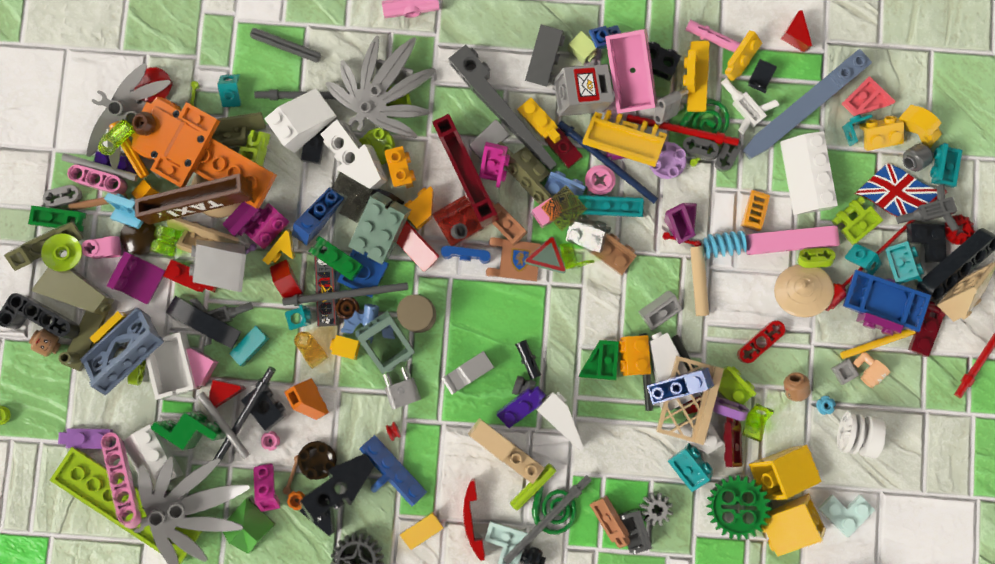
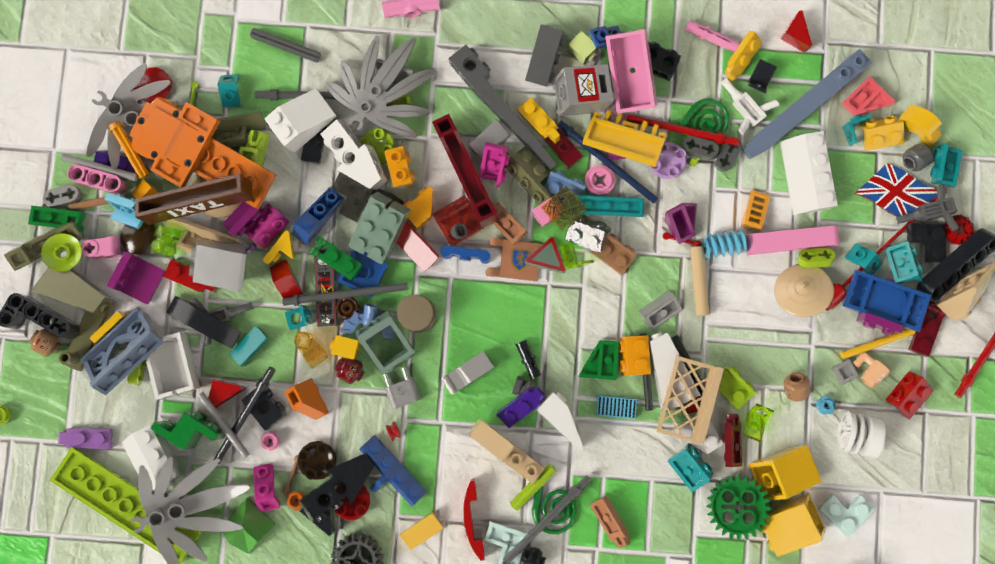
clear neon green piece [98,118,135,155] -> none
bright pink beam [101,432,141,529] -> none
reddish brown plate [132,112,156,136] -> none
bright pink slope [186,348,219,387] -> none
dark grey hinge [618,508,653,554] -> none
light grey gear [639,492,673,526] -> none
slope [647,367,714,404] -> none
light grey piece [654,88,688,125] -> none
yellow bracket [683,41,710,112] -> none
medium lavender beam [713,397,749,421] -> none
red beam [737,321,785,363] -> none
lime plate [832,196,883,245] -> none
none -> red dish [333,485,371,521]
none -> dark red head [334,357,364,384]
none -> tile [596,396,637,419]
none -> red bracket [886,371,934,420]

